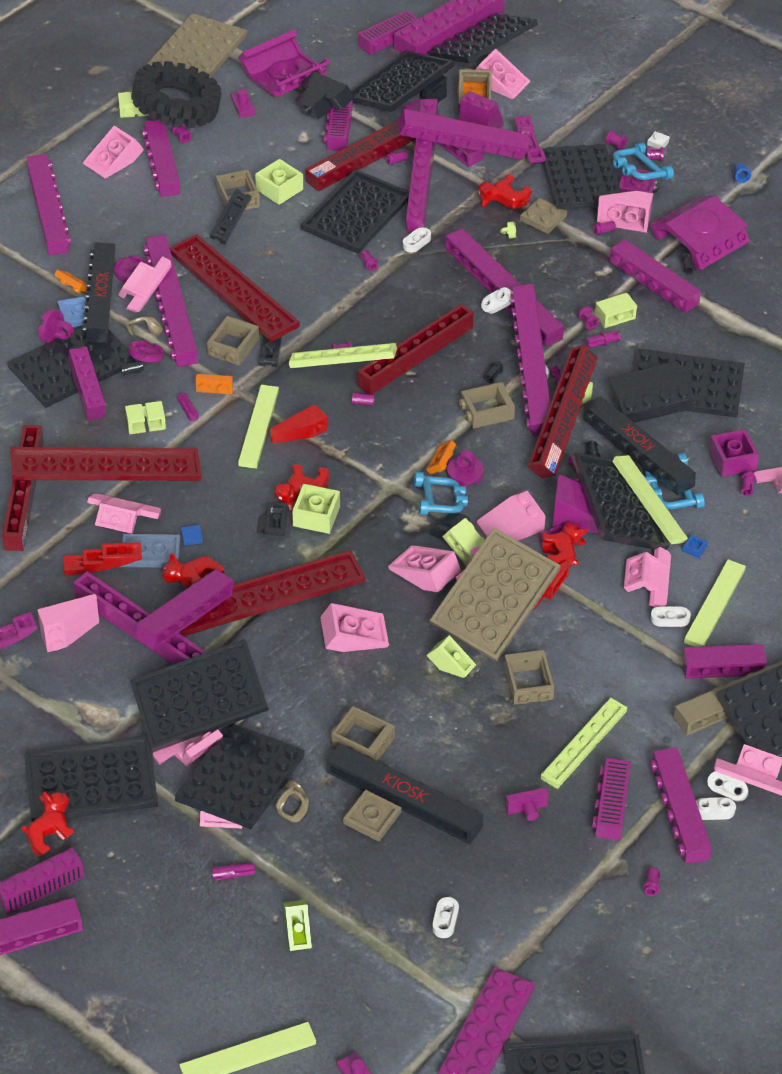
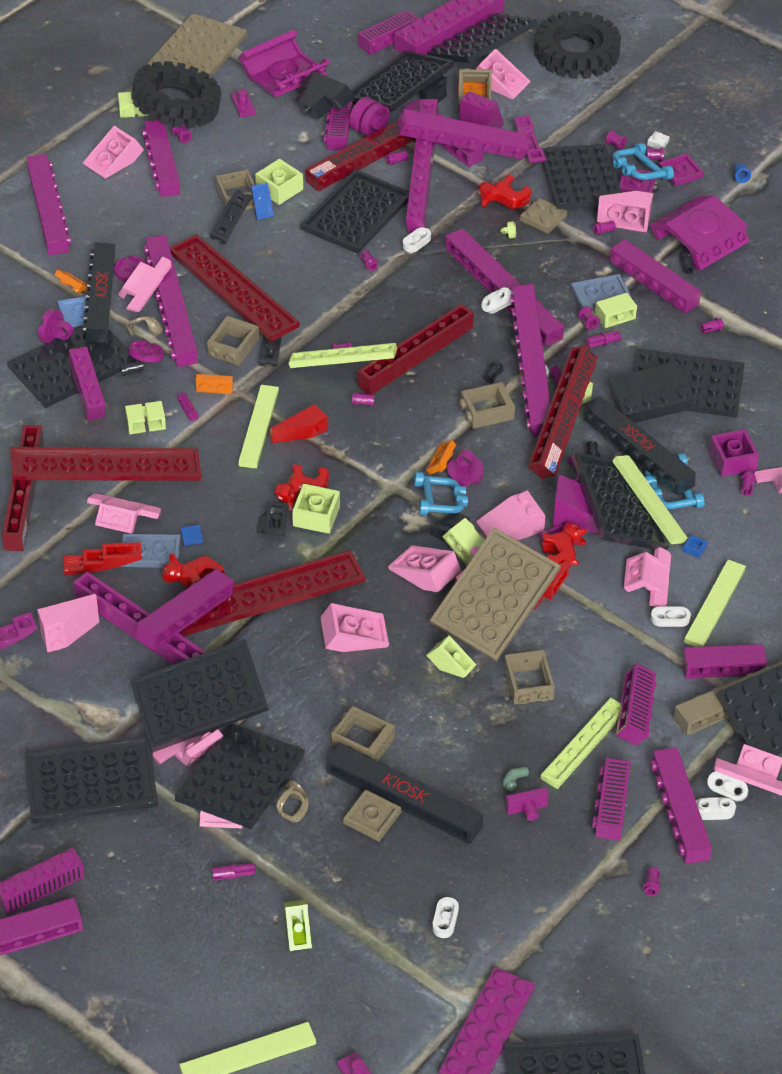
red animal [21,792,75,857] -> none
none -> plate [250,182,274,220]
none -> magenta wheel [349,97,390,137]
none -> sand green arm [503,767,529,791]
none -> black tyre [534,11,621,79]
none -> sand blue tile [570,274,631,309]
none -> magenta brick [616,663,657,746]
none -> magenta plate [658,153,704,187]
none -> magenta pin [700,317,724,334]

